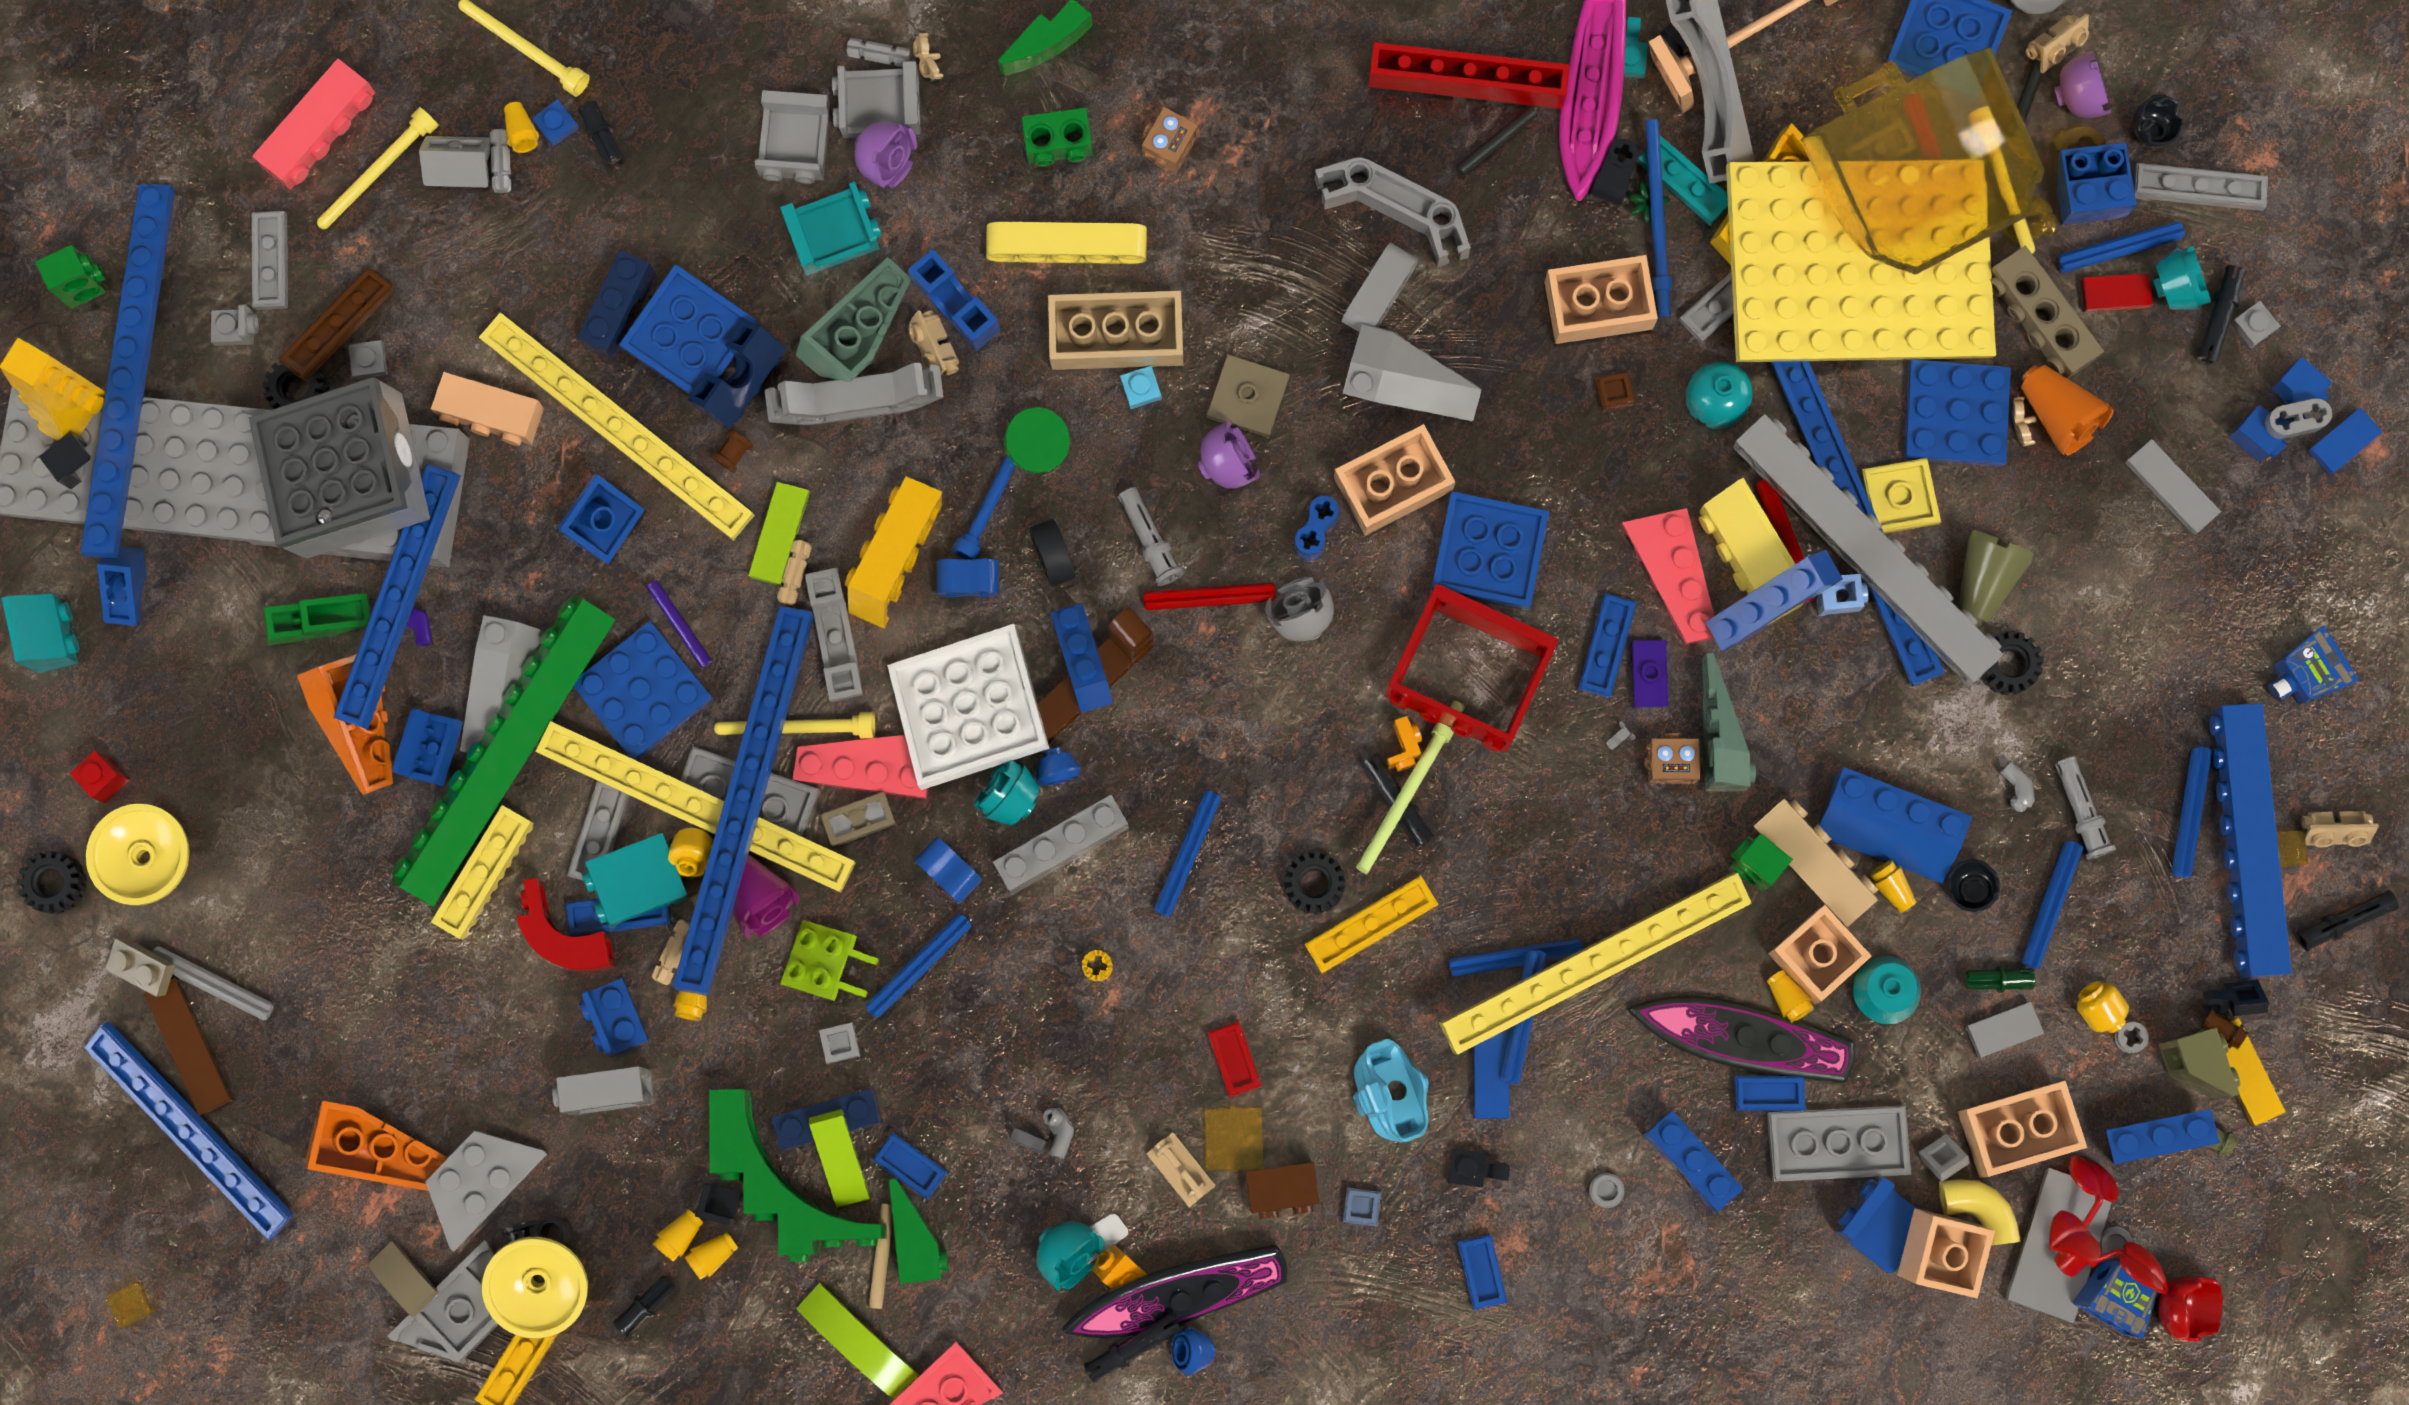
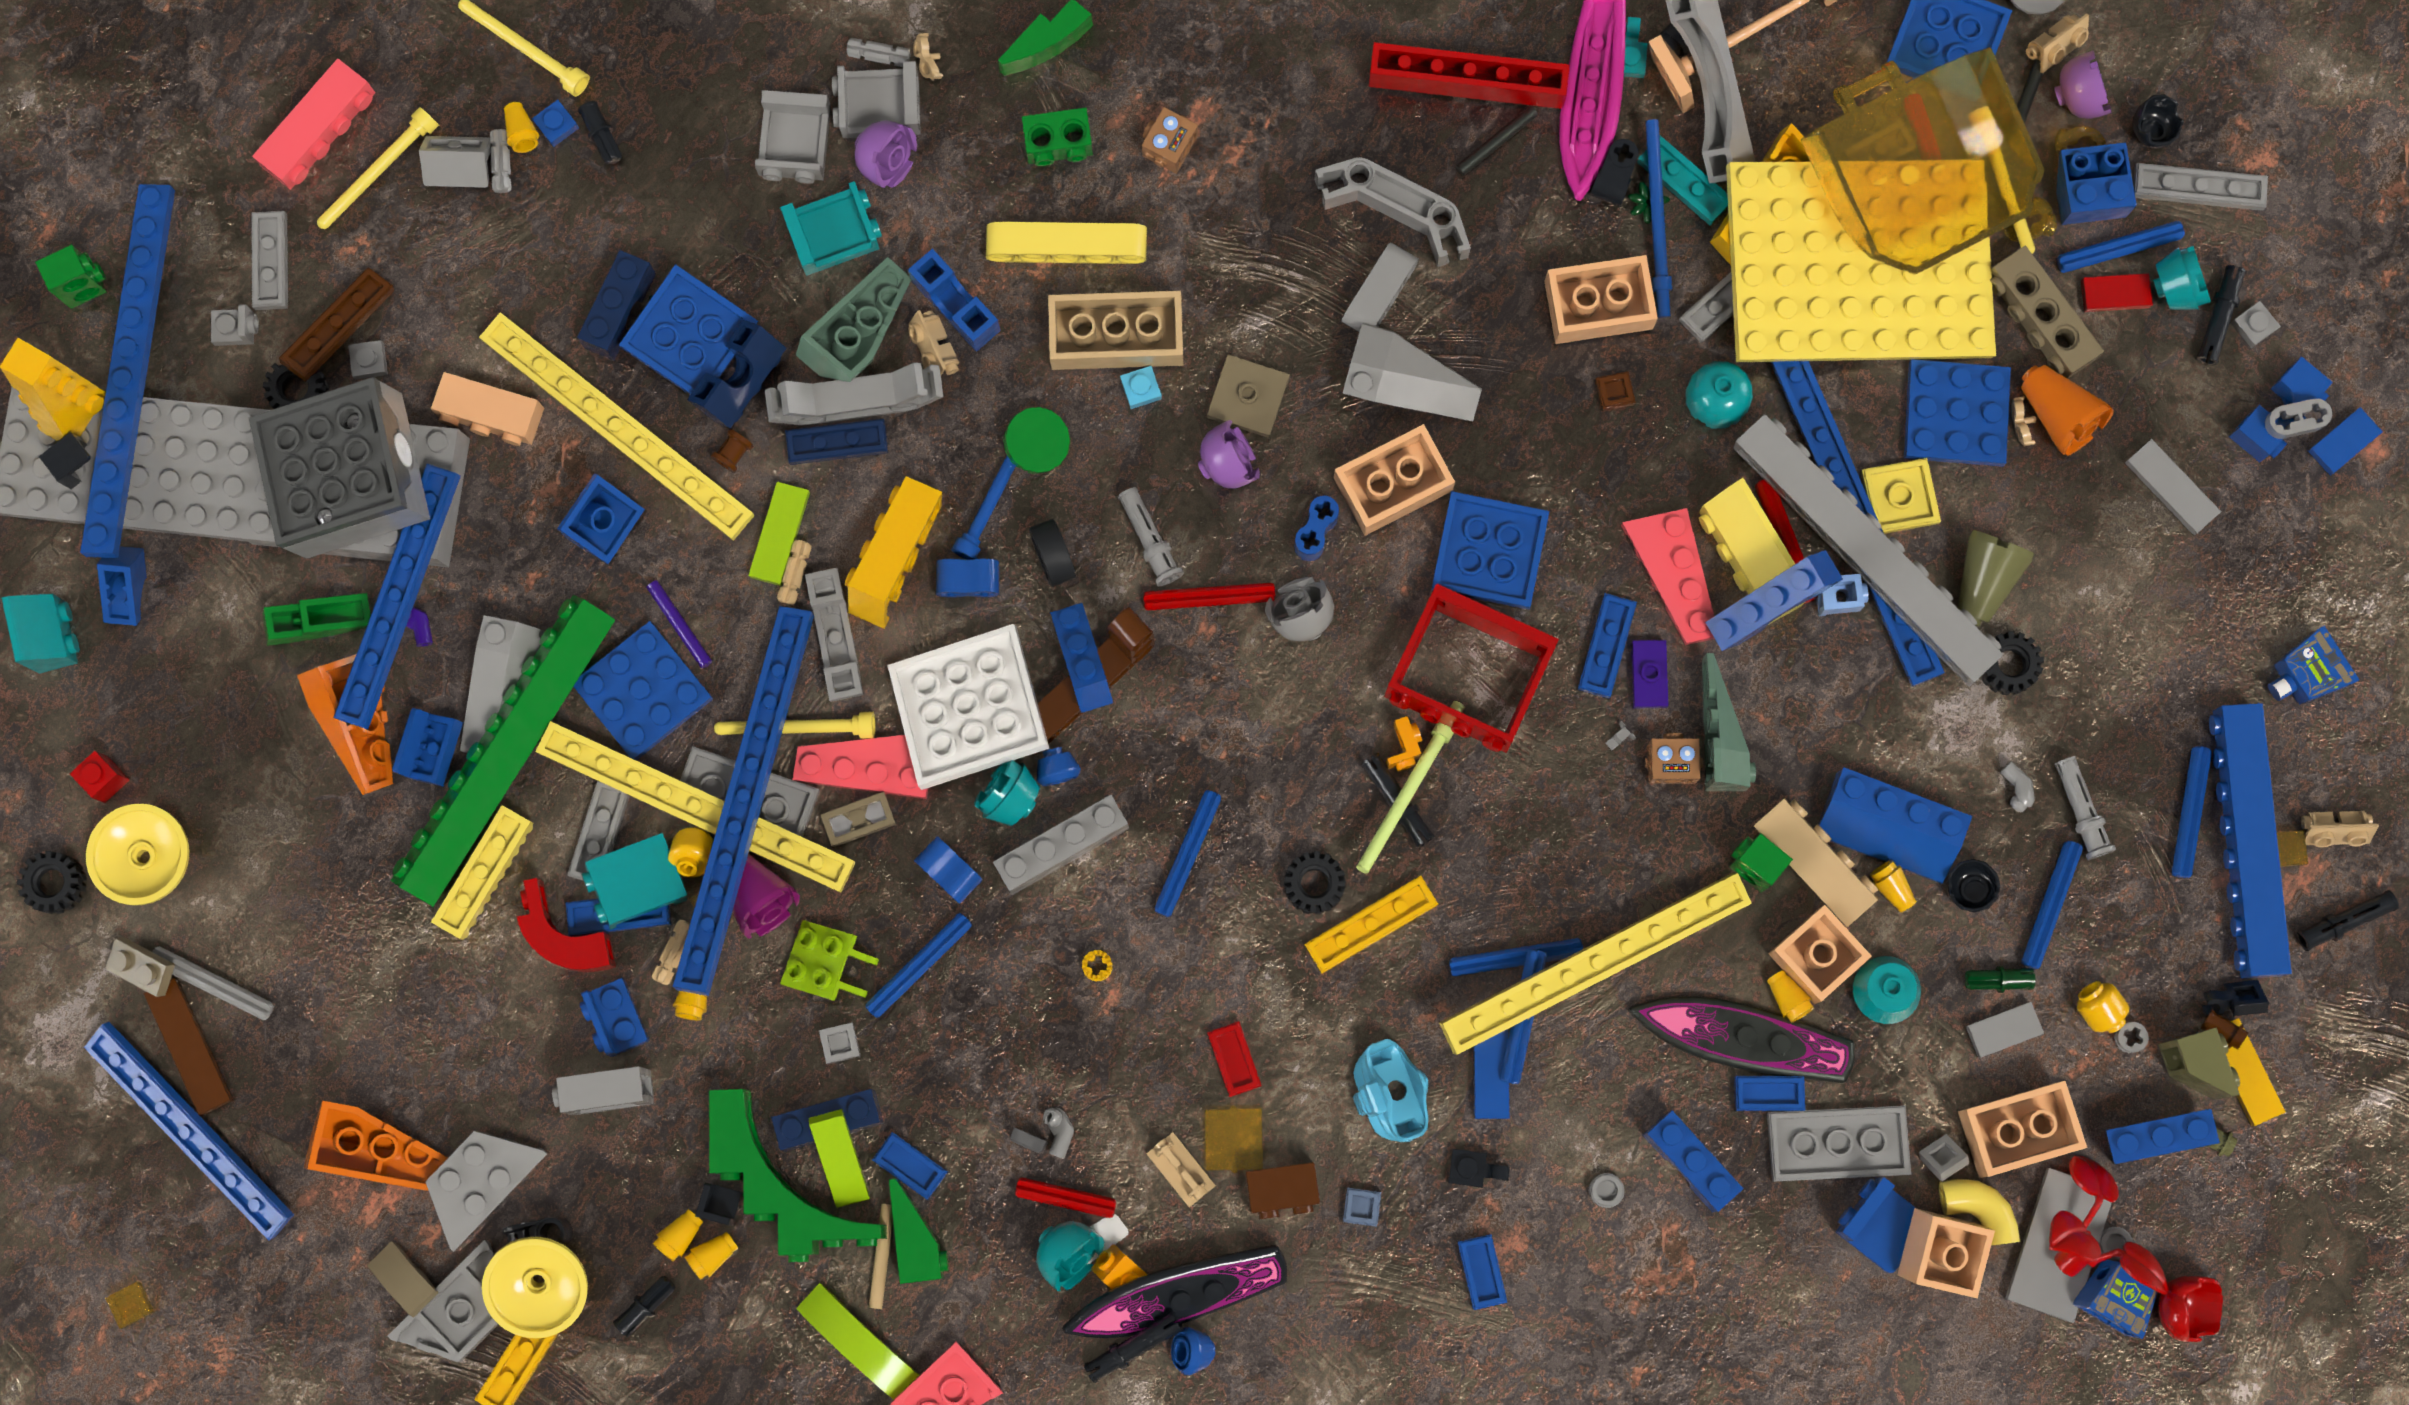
none -> dark blue tile [785,419,889,465]
none -> red axle [1015,1177,1117,1218]

